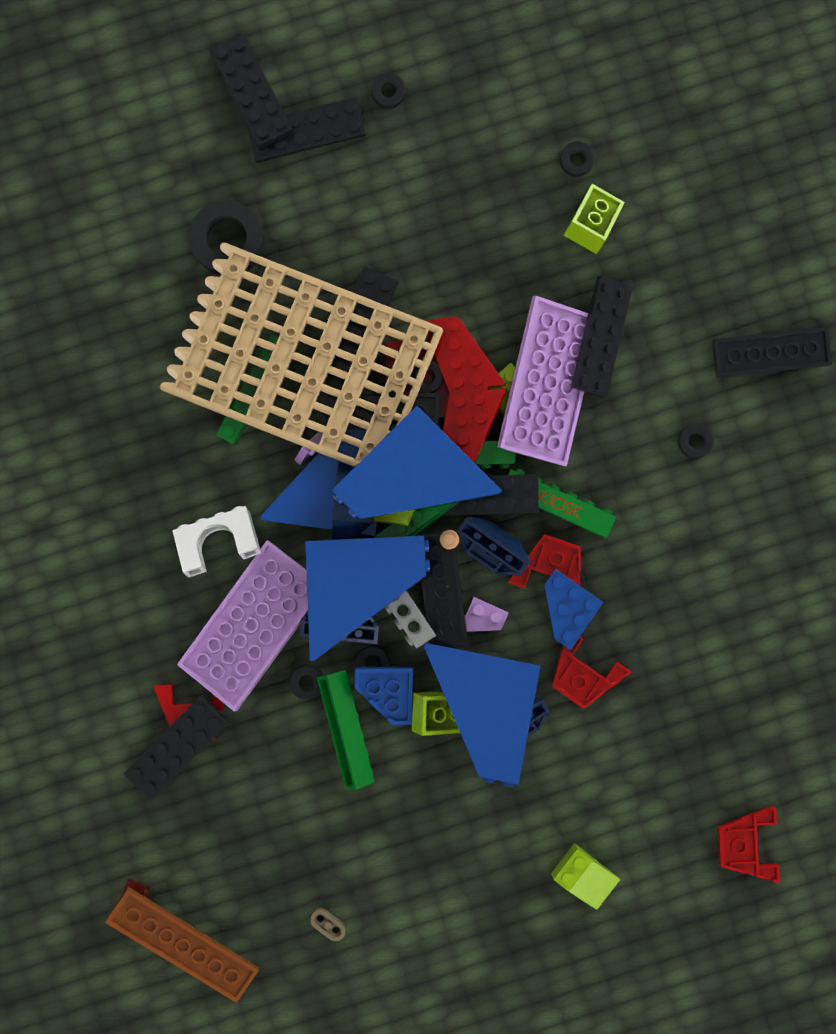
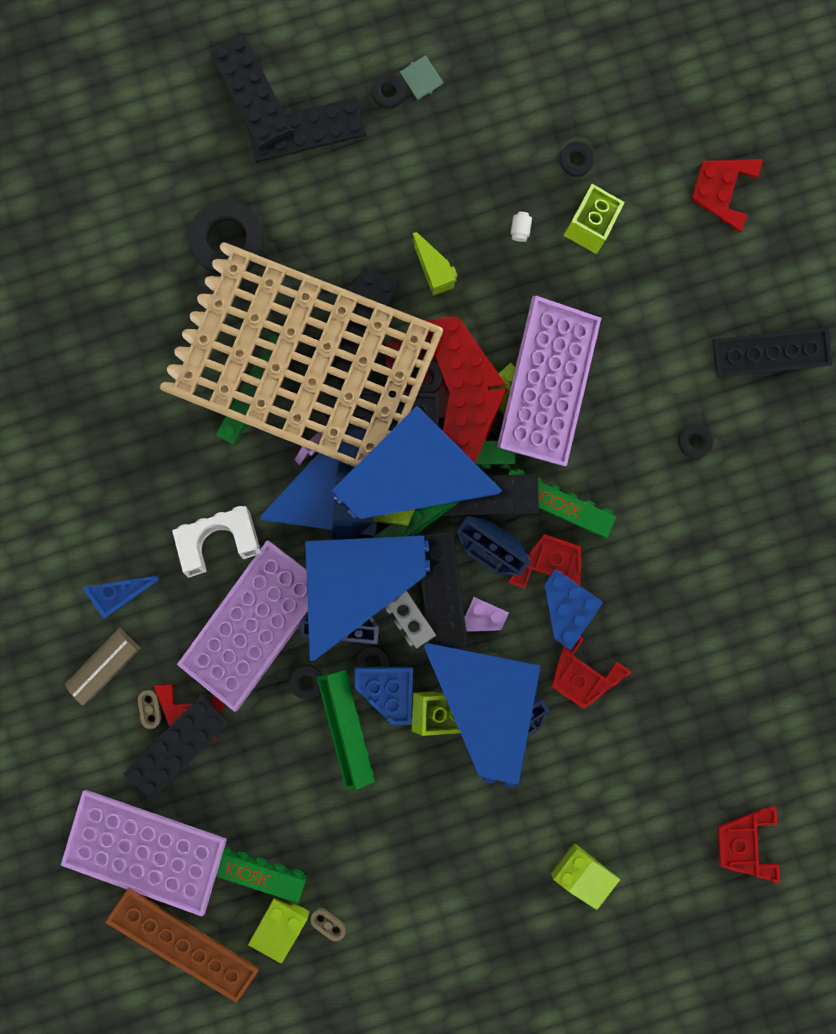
light nougat plate [440,530,459,549] -> none
black plate [571,276,633,398] -> none
none -> lavender plate [61,790,227,916]
none -> dark tan brick [65,627,141,706]
none -> blue wing [83,576,160,619]
none -> dark tan plate [138,690,162,729]
none -> green brick [216,846,307,903]
none -> lime slope [248,896,309,964]
none -> sand green piece [400,55,444,101]
none -> lime slope [413,232,457,296]
none -> white brick [510,212,532,242]
none -> red wing [691,159,763,232]

